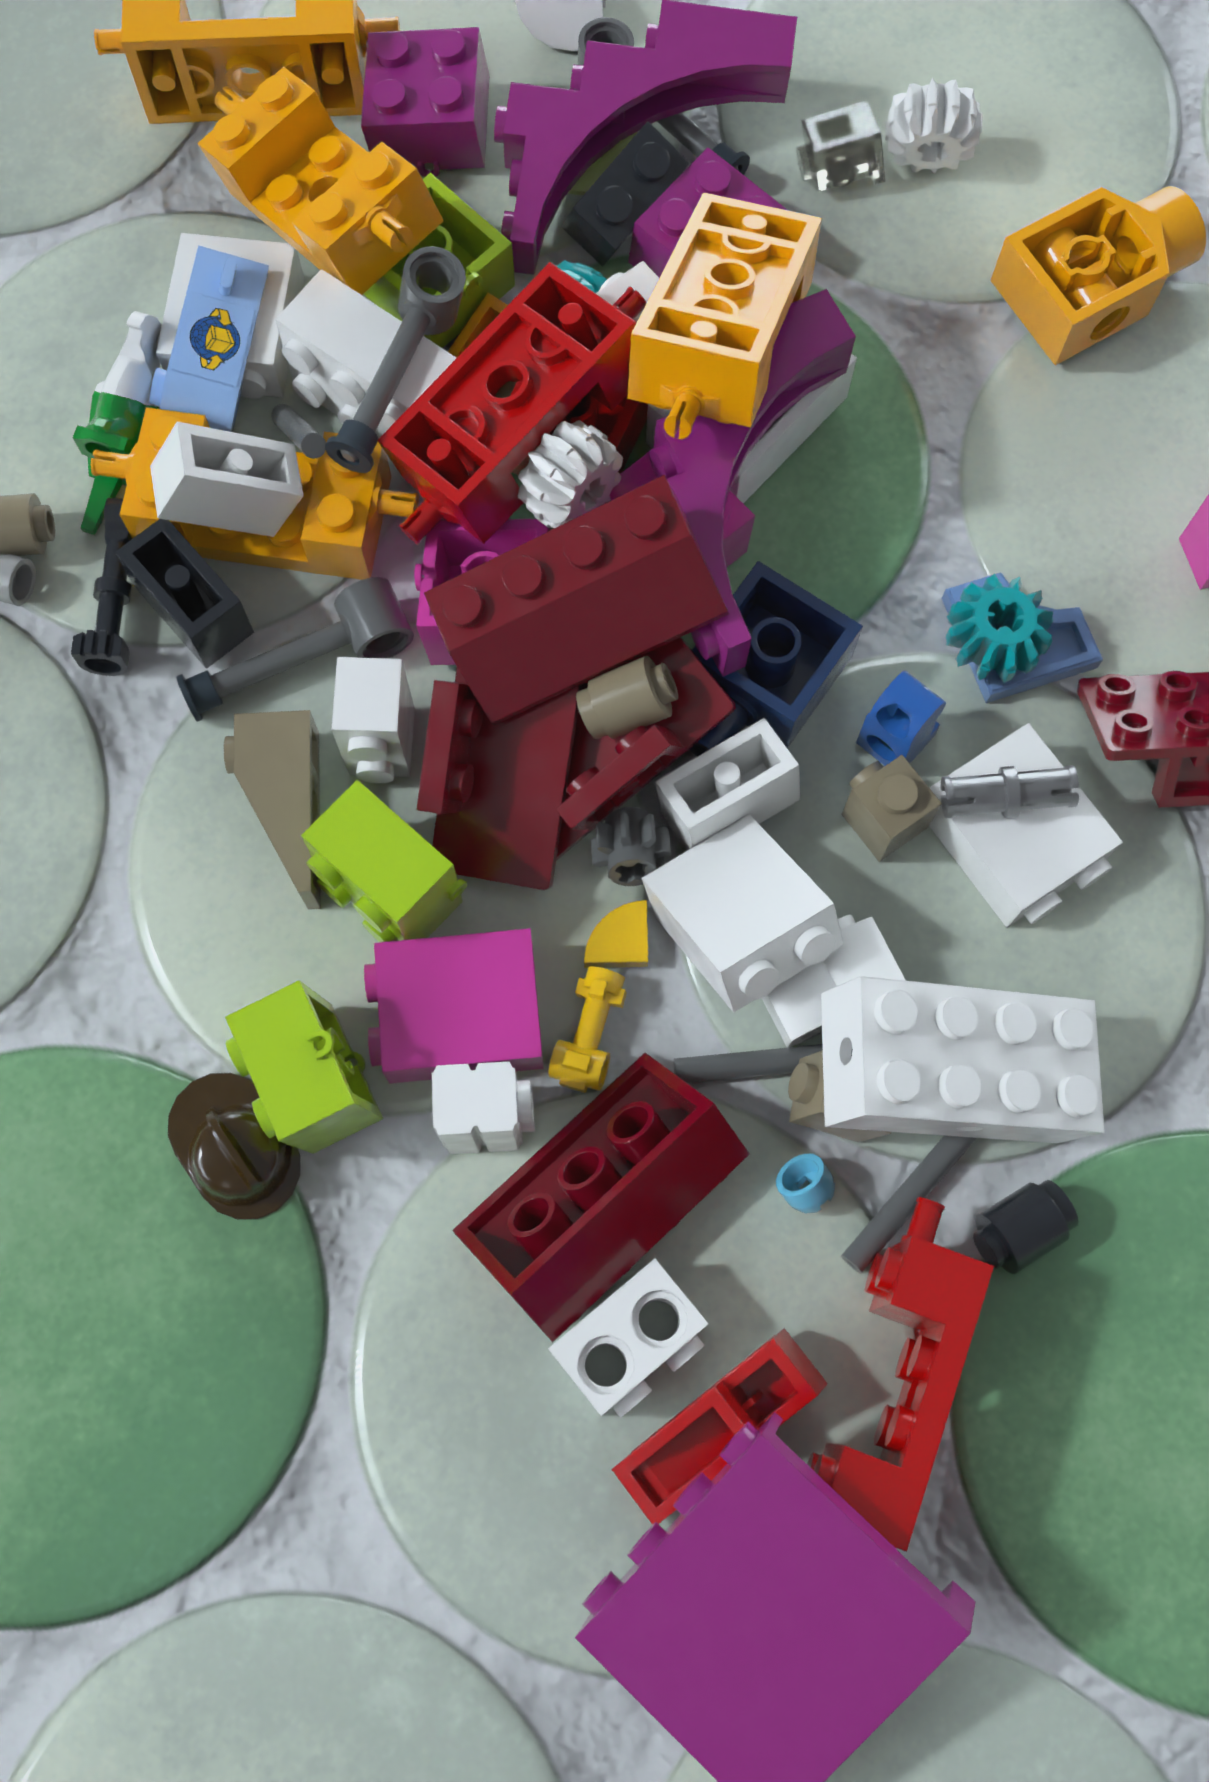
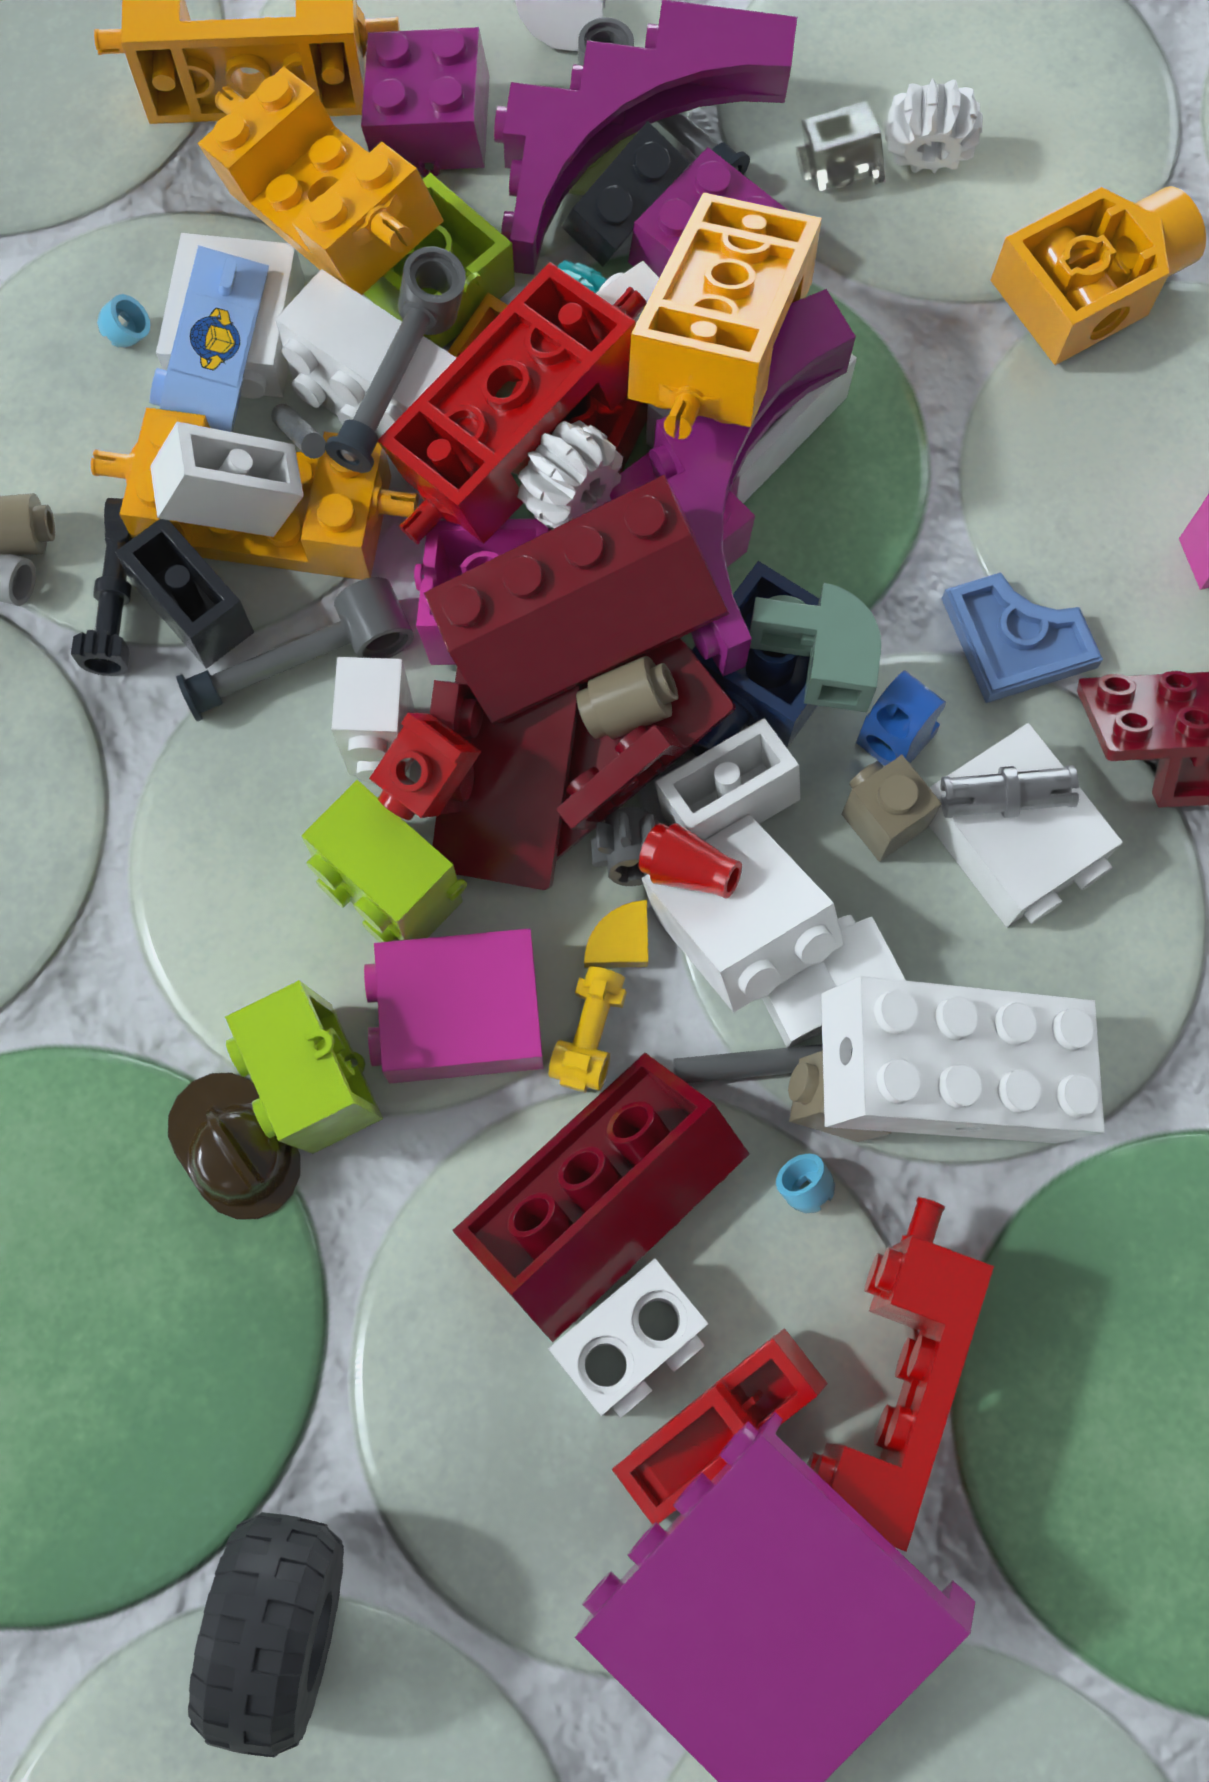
animal [72,311,162,535] -> none
dark tan slope [224,710,321,910] -> none
white brick [431,1062,535,1154] -> none
dark grey piece [841,1135,977,1274] -> none
teal gear [945,573,1053,683] -> none
black brick [973,1180,1079,1274] -> none
none -> medium azure hinge [97,294,151,348]
none -> black tyre [188,1512,344,1758]
none -> red brick [369,713,481,820]
none -> red cone [639,823,742,899]
none -> sand green brick [749,583,882,712]

